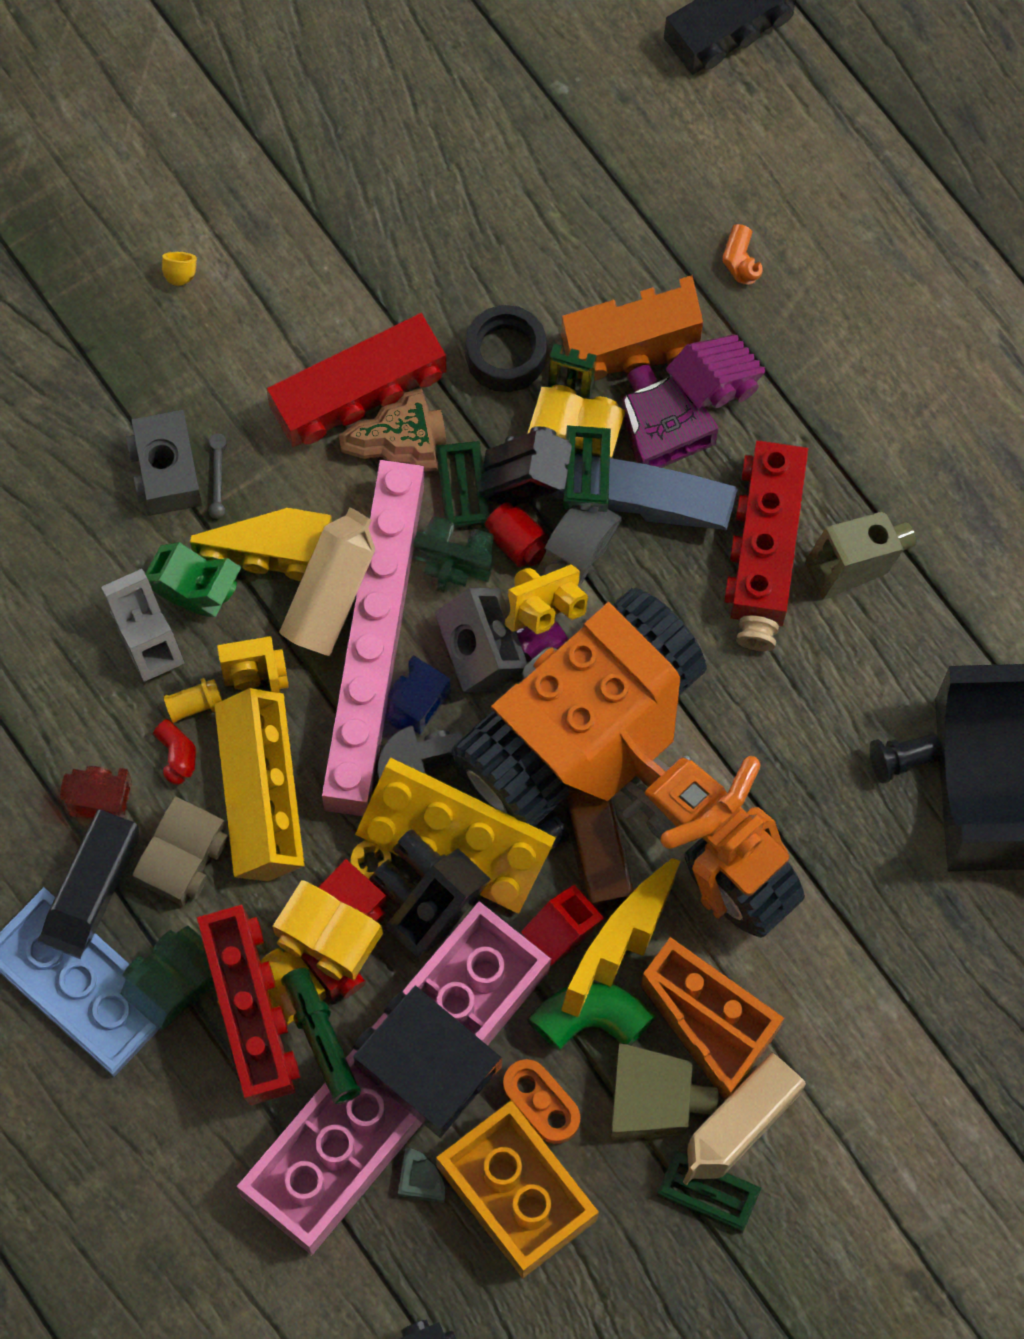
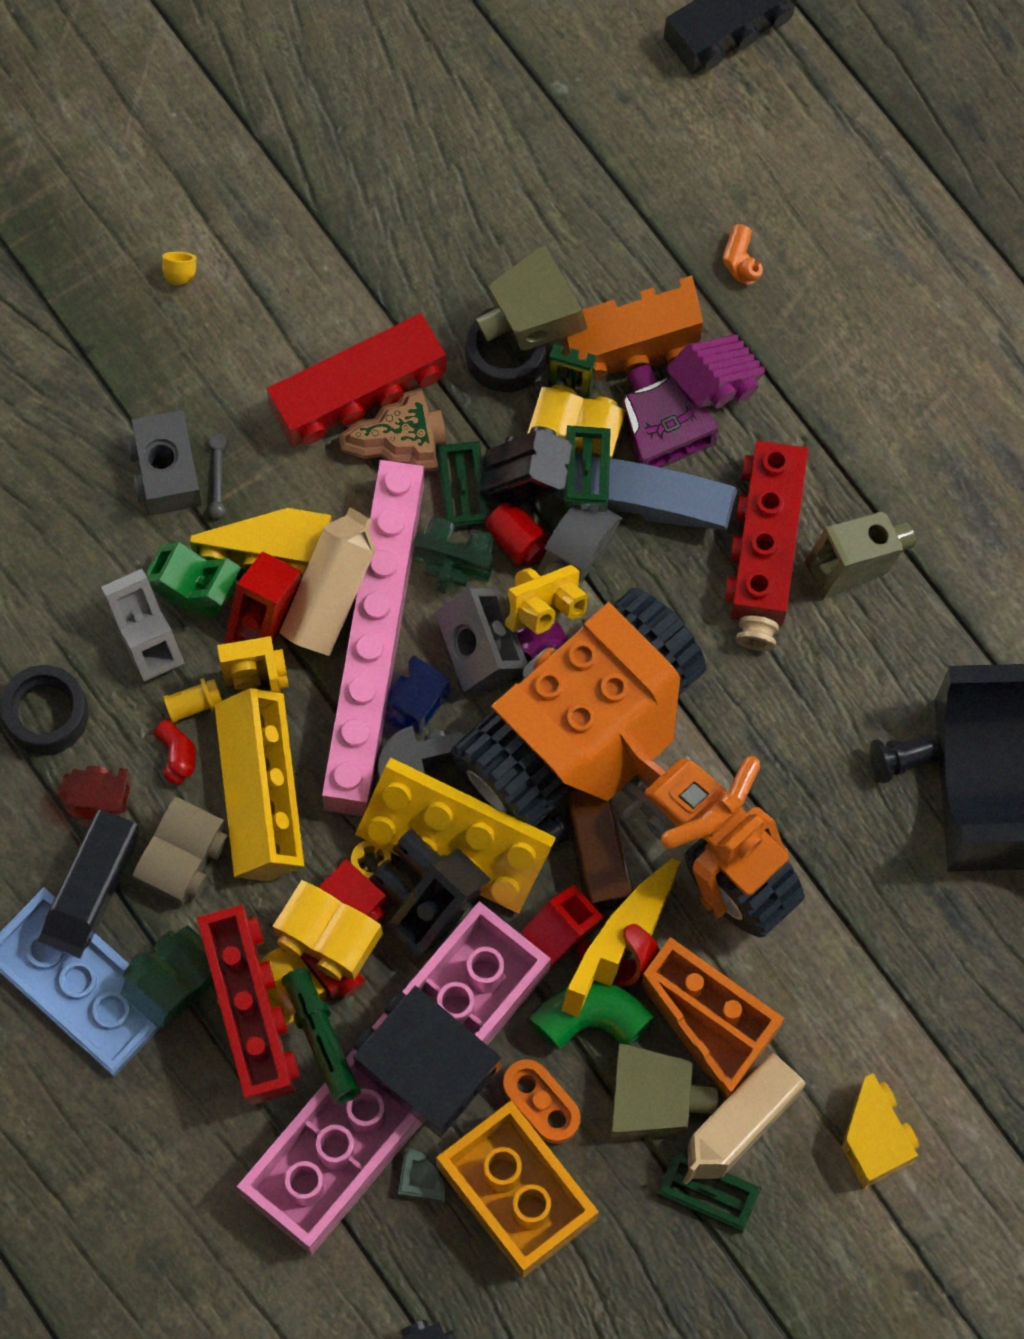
none -> black tyre [0,664,89,755]
none -> red slope [224,551,301,644]
none -> olive torso [475,245,588,350]
none -> red helmet [577,924,660,987]
none -> yellow slope [842,1073,919,1189]

